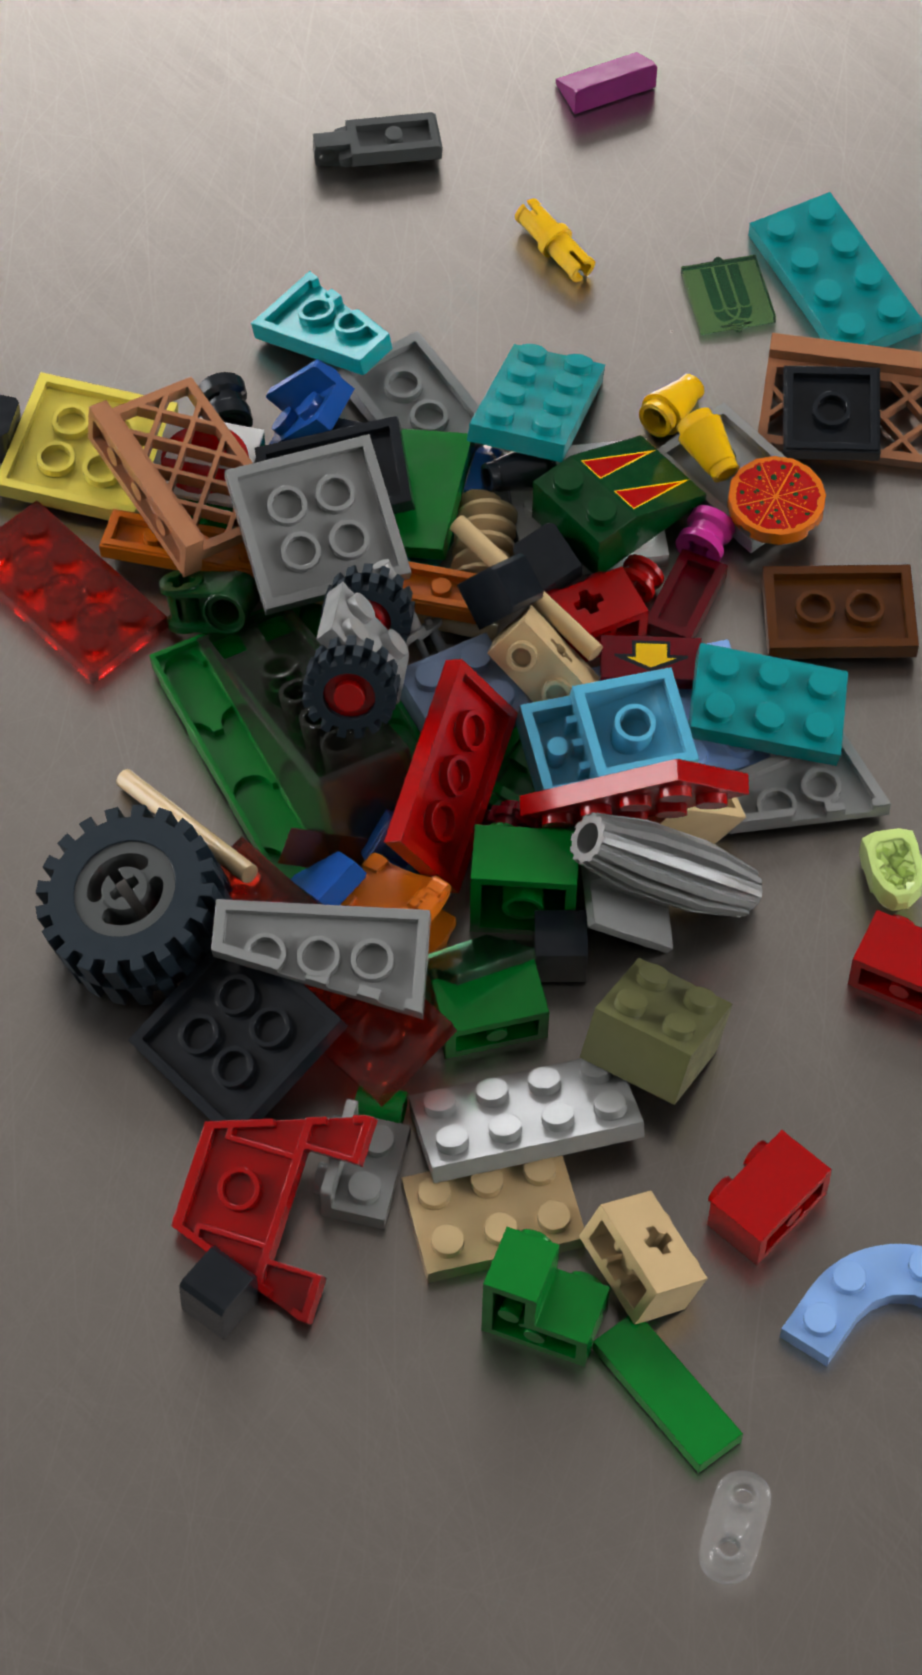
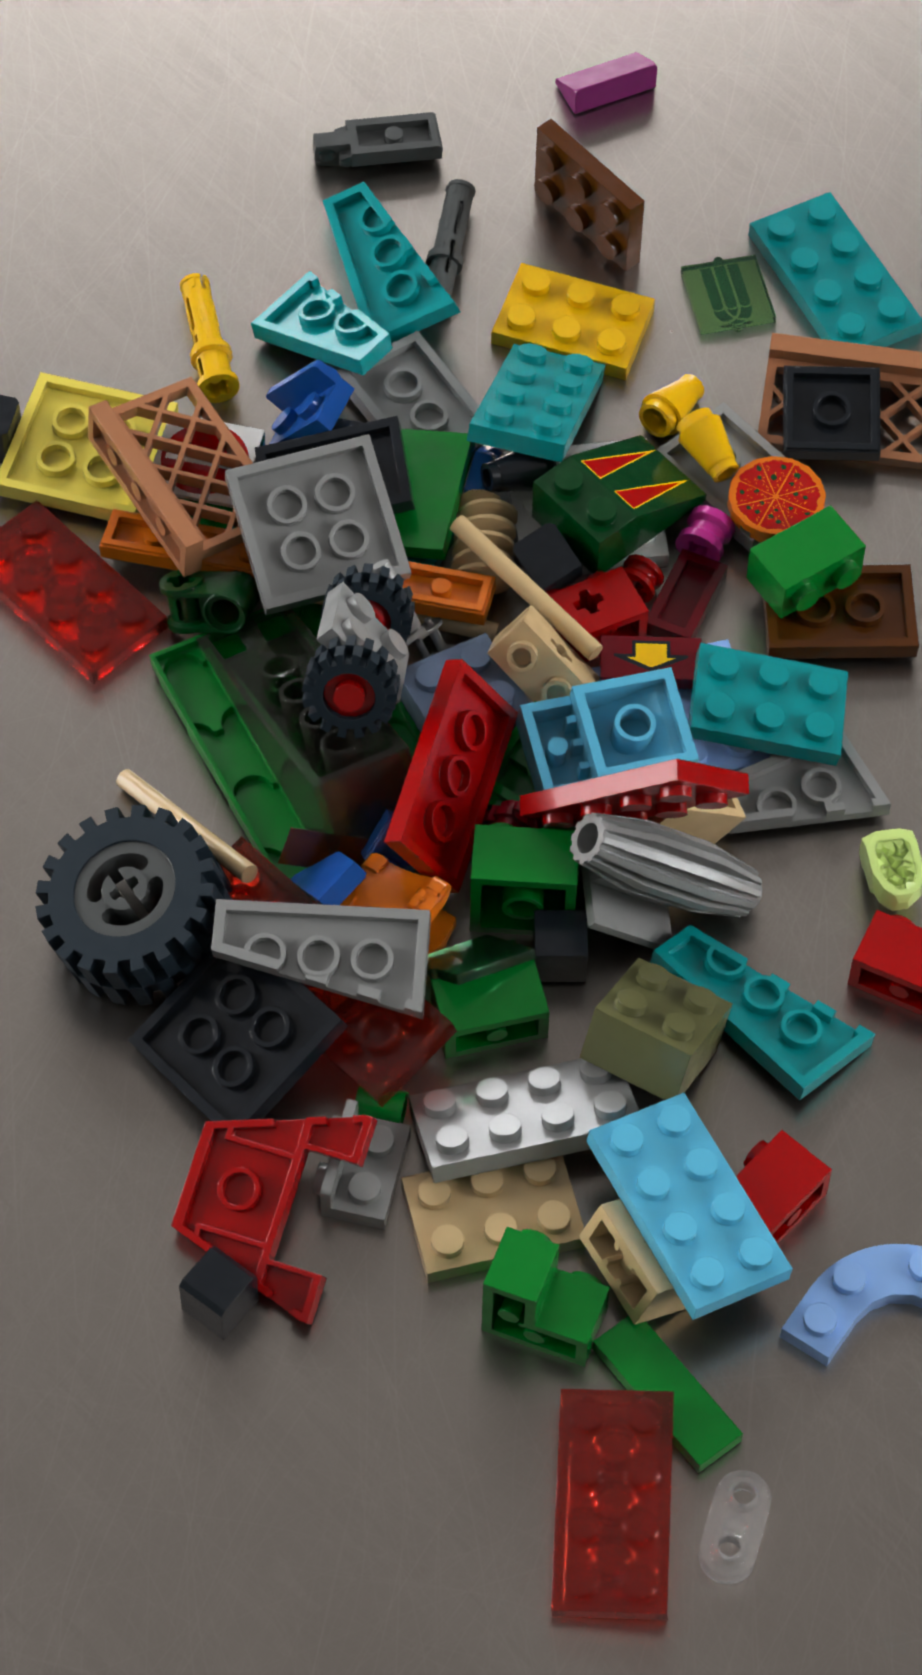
black wheel [199,372,253,427] -> none
black piece [457,553,544,630] -> none
yellow pin [515,198,595,282] -> none
none -> yellow pin [180,273,240,403]
none -> teal wing [323,182,461,343]
none -> dark grey pin [425,179,476,298]
none -> yellow plate [491,263,655,381]
none -> reddish brown plate [534,119,645,271]
none -> clear red plate [551,1389,674,1620]
none -> medium azure plate [586,1093,793,1320]
none -> teal wing [650,925,876,1101]
none -> green brick [746,505,866,619]

